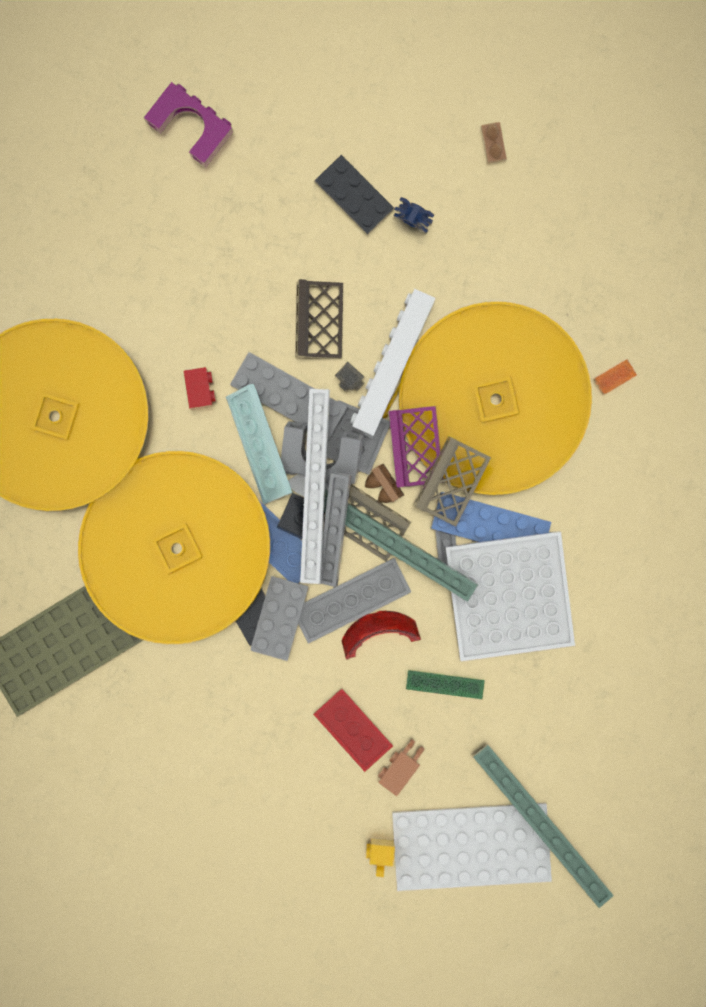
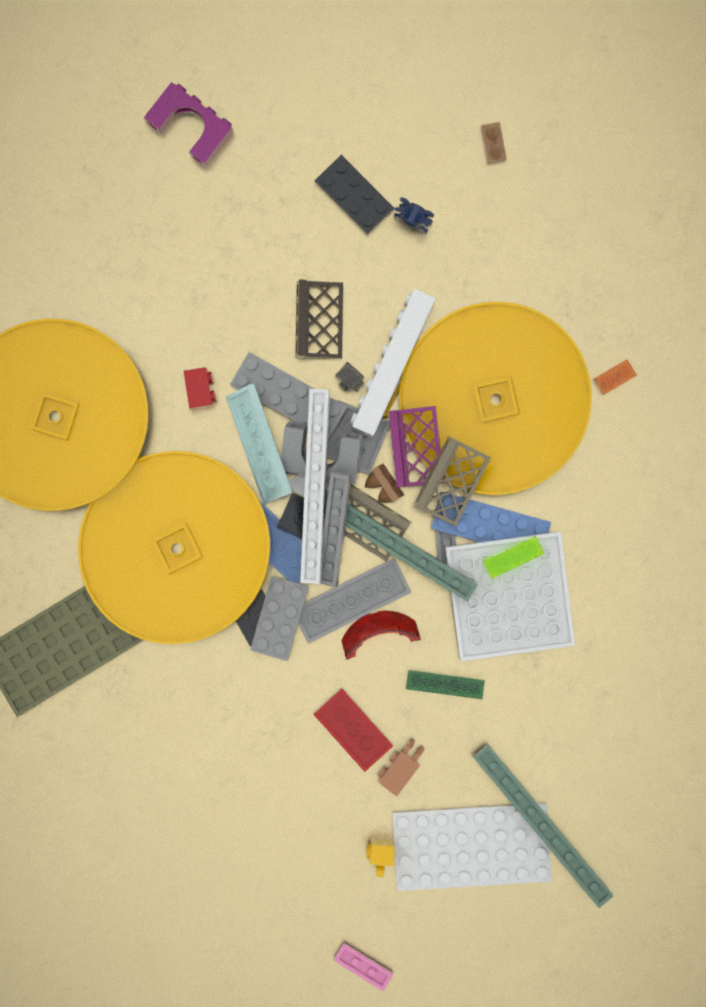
none -> bright pink plate [333,942,393,991]
none -> clear neon green plate [483,536,544,579]

